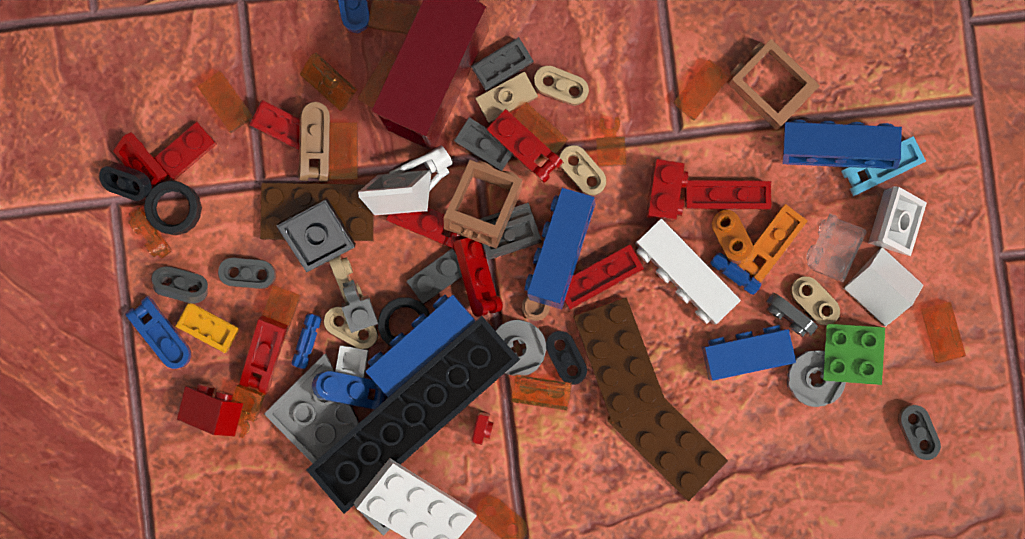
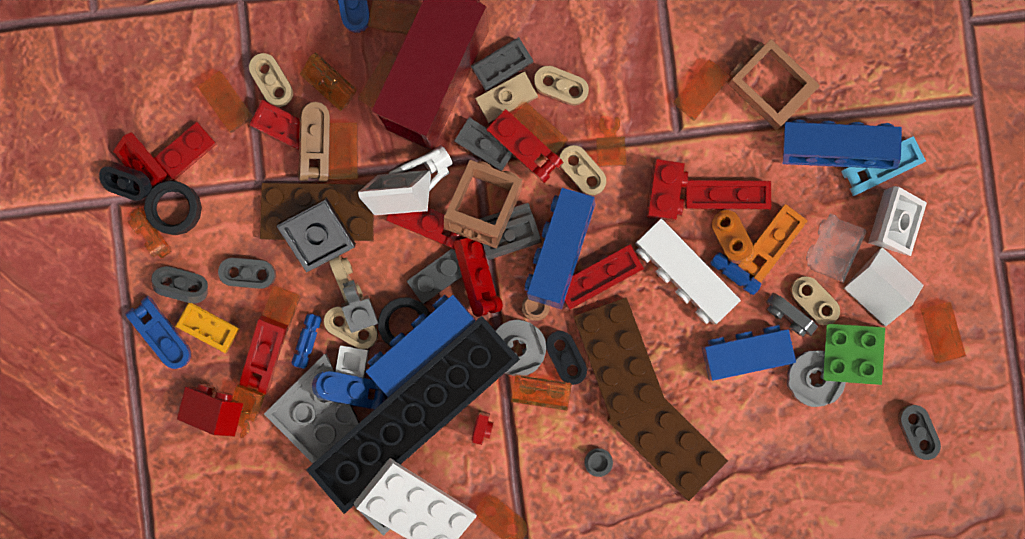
none -> tan plate [249,53,293,107]
none -> dark grey plate [584,448,613,477]

